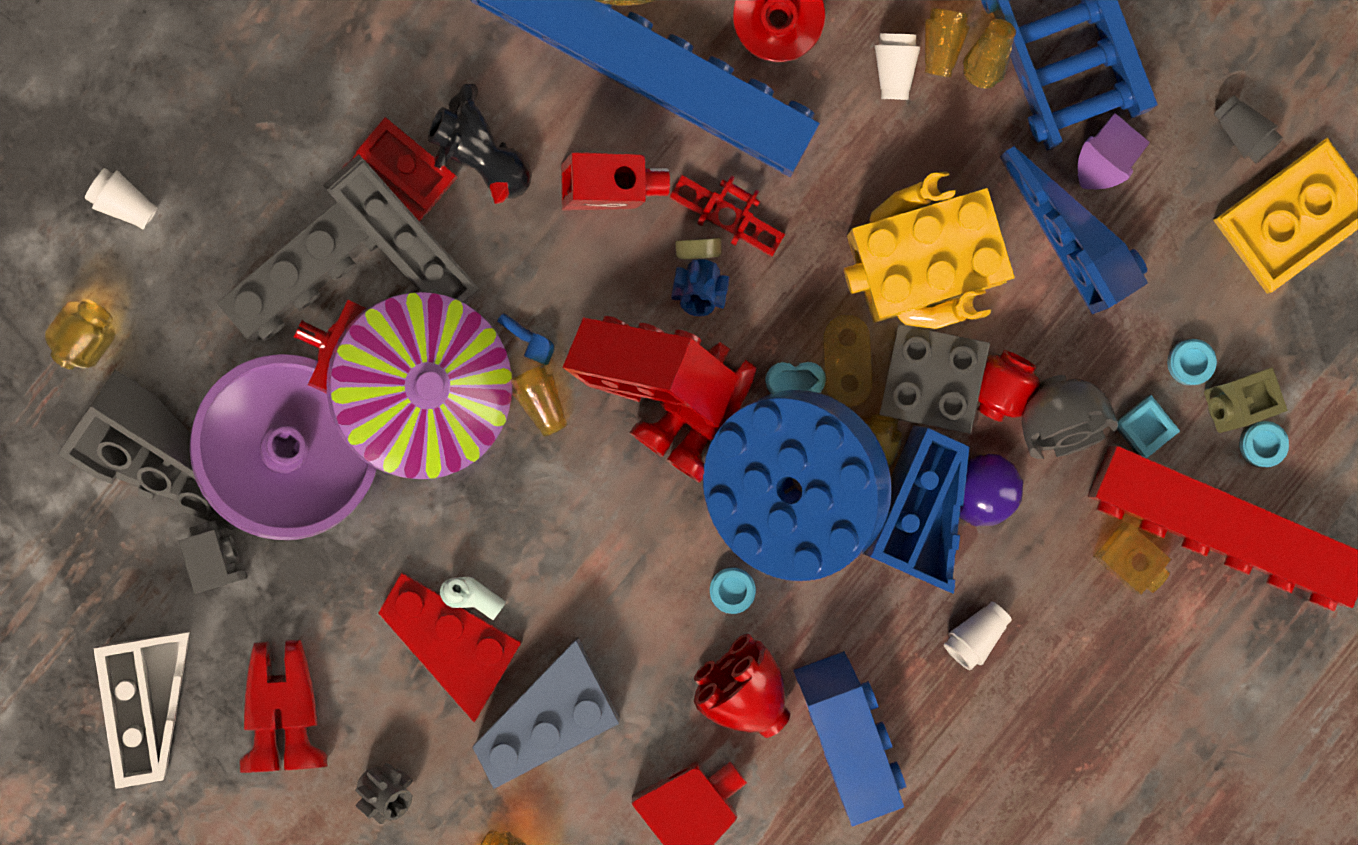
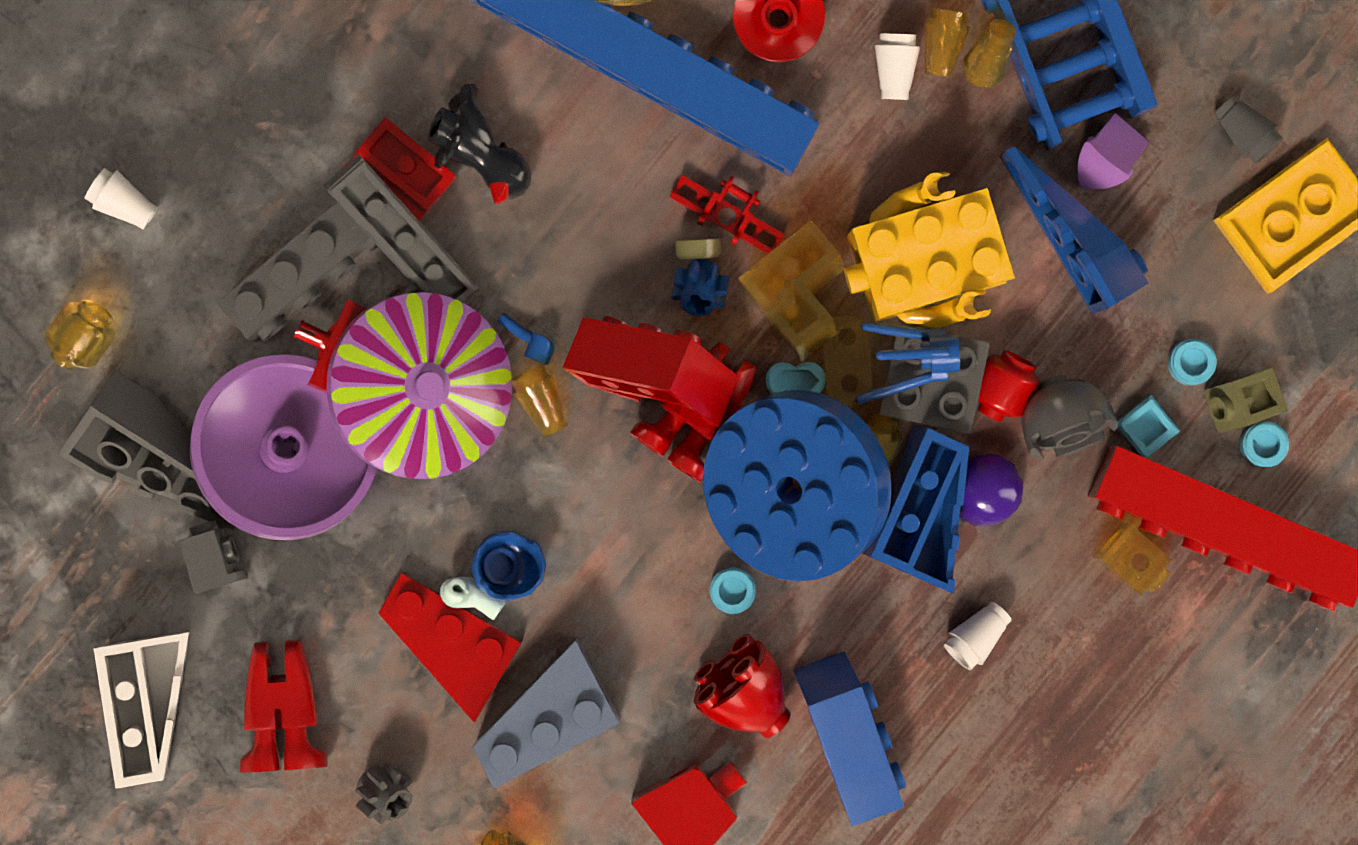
red torso [561,153,670,210] -> none
none -> blue hair [470,531,546,602]
none -> clear yellow brick [738,220,844,361]
none -> blue plant [855,322,960,404]

